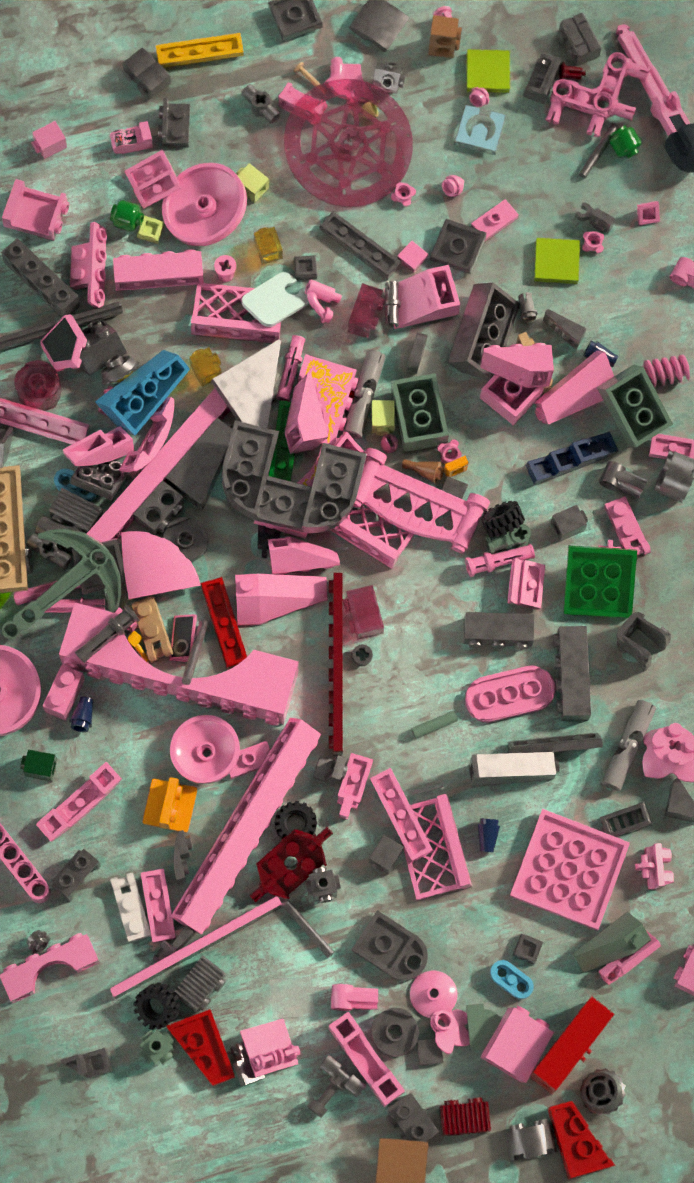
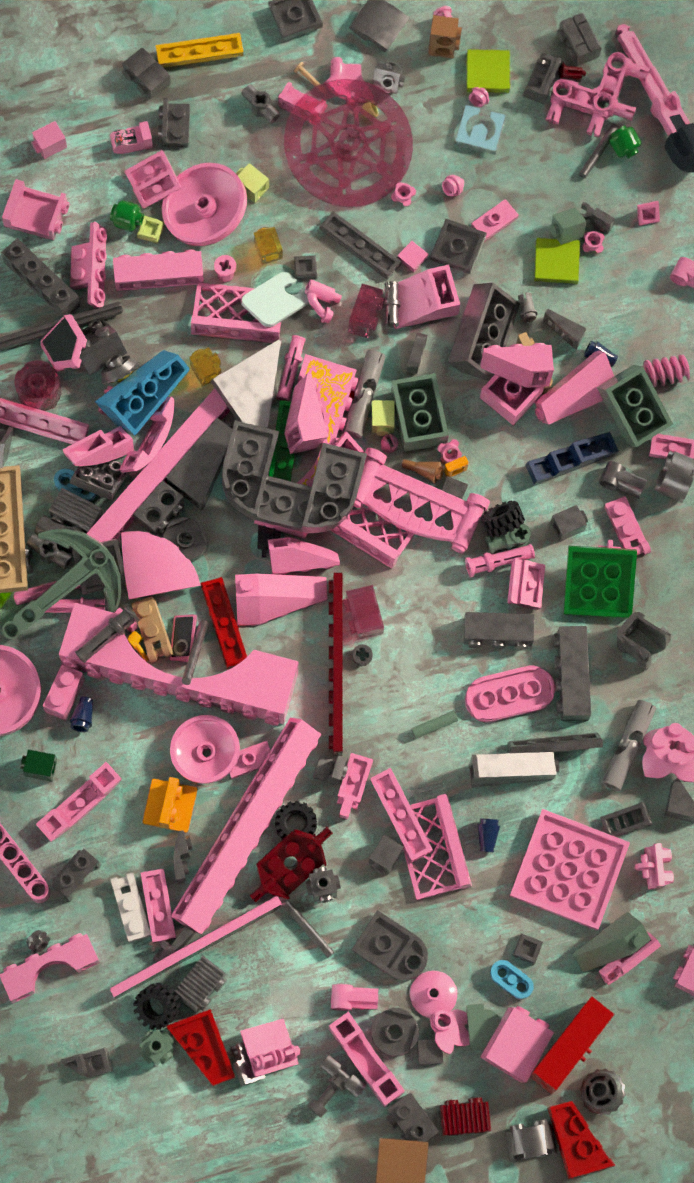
none -> sand green brick [550,207,586,244]

